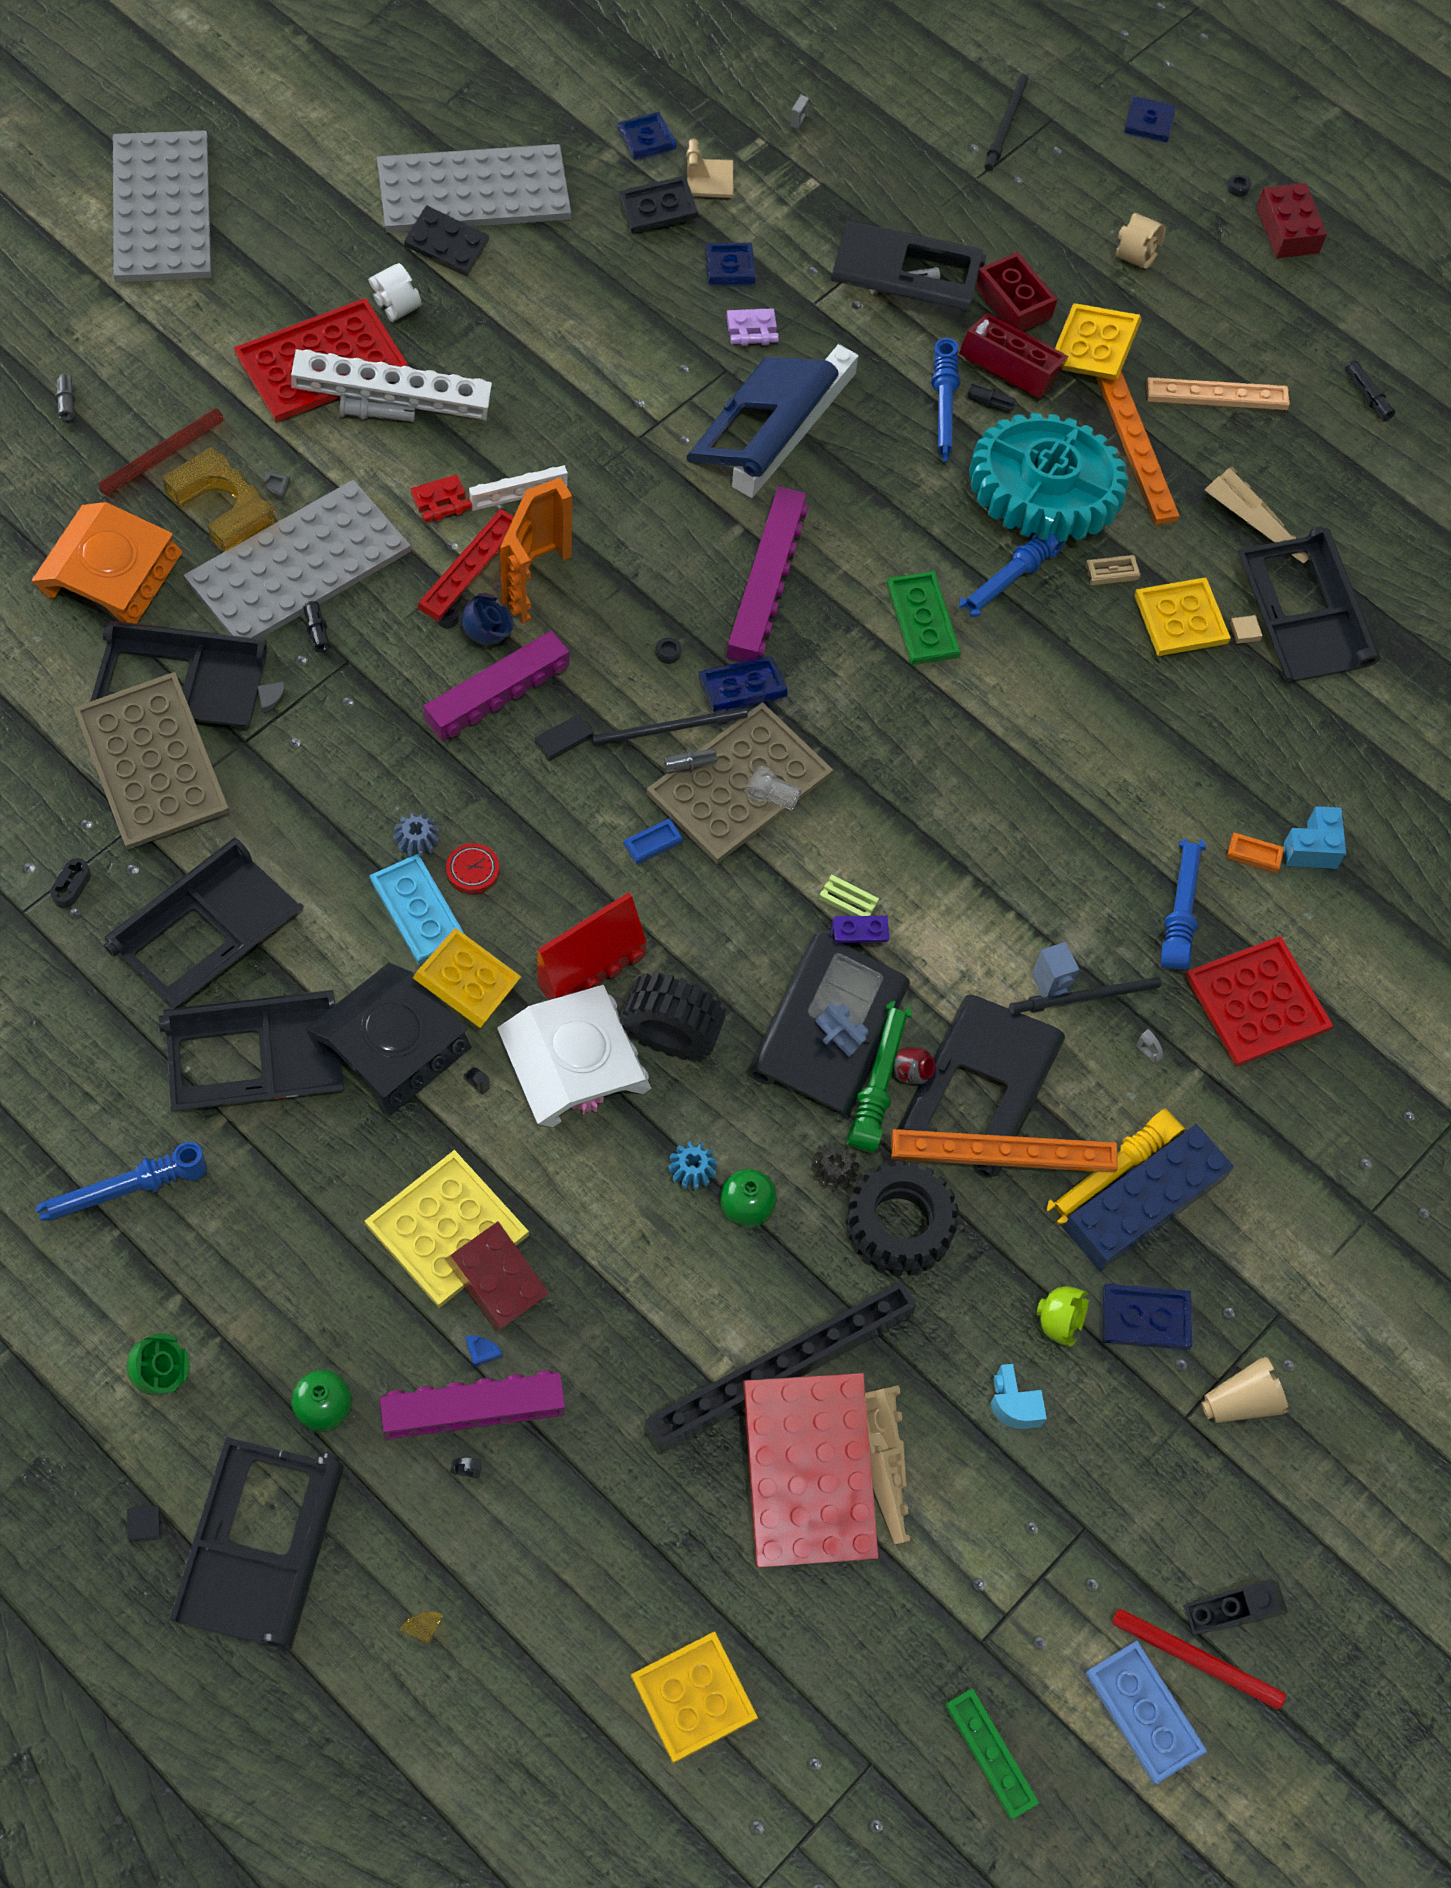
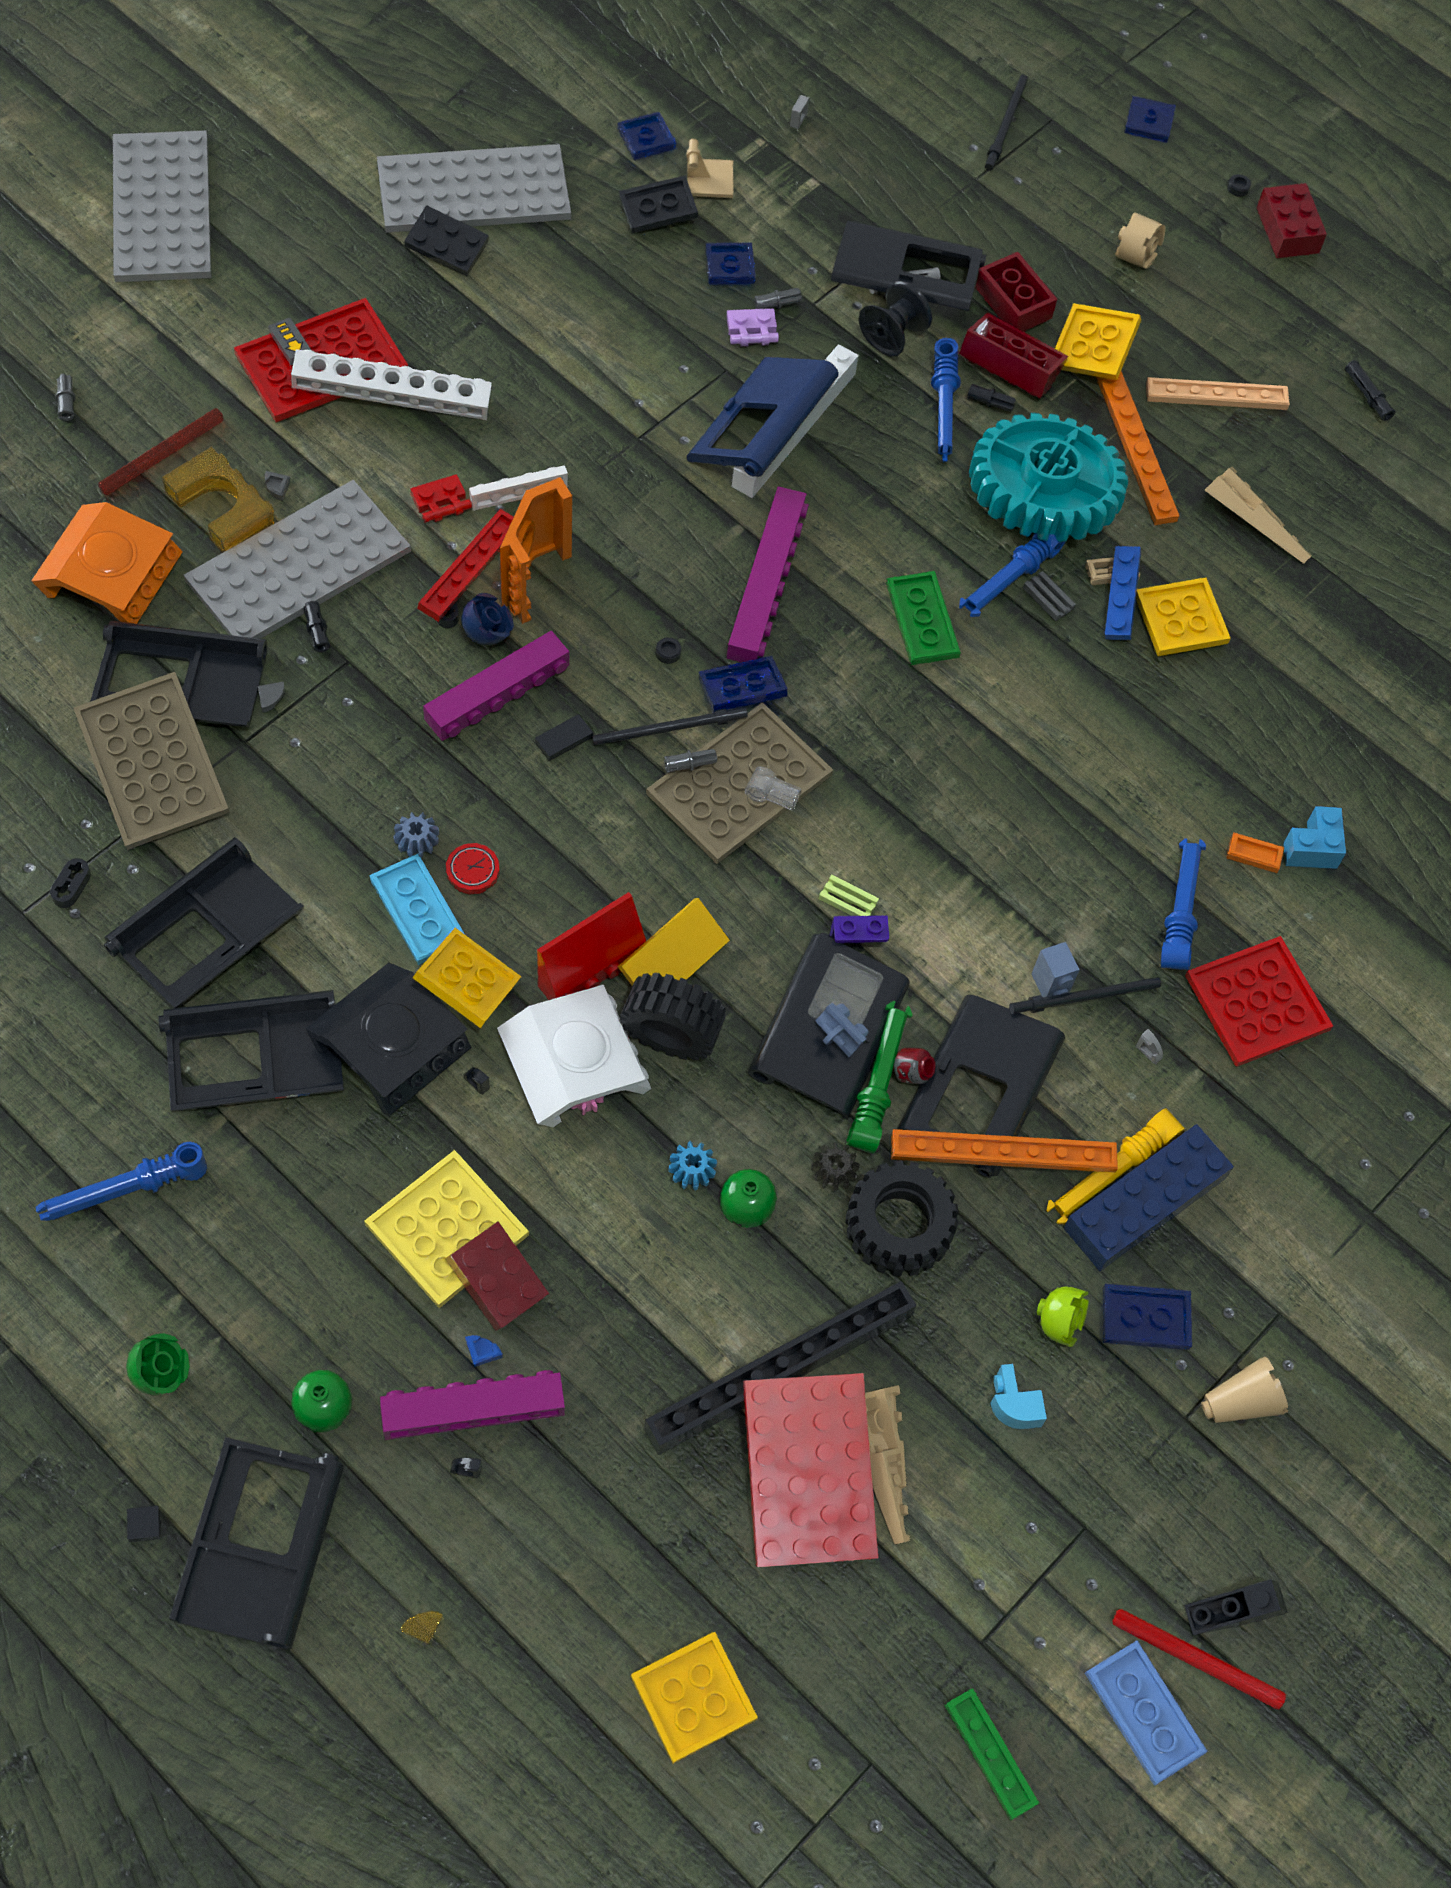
light grey pin [340,395,415,423] -> none
white brick [369,263,422,322] -> none
blue tile [623,818,683,865] -> none
tan tile [1230,615,1262,644] -> none
black piece [1238,526,1380,682] -> none
none -> dark grey tile [268,318,311,365]
none -> yellow tile [618,898,730,986]
none -> dark grey axle [754,288,802,309]
none -> black piece [858,280,933,357]
none -> dark grey tile [1023,571,1076,621]
none -> blue plate [1105,546,1141,640]

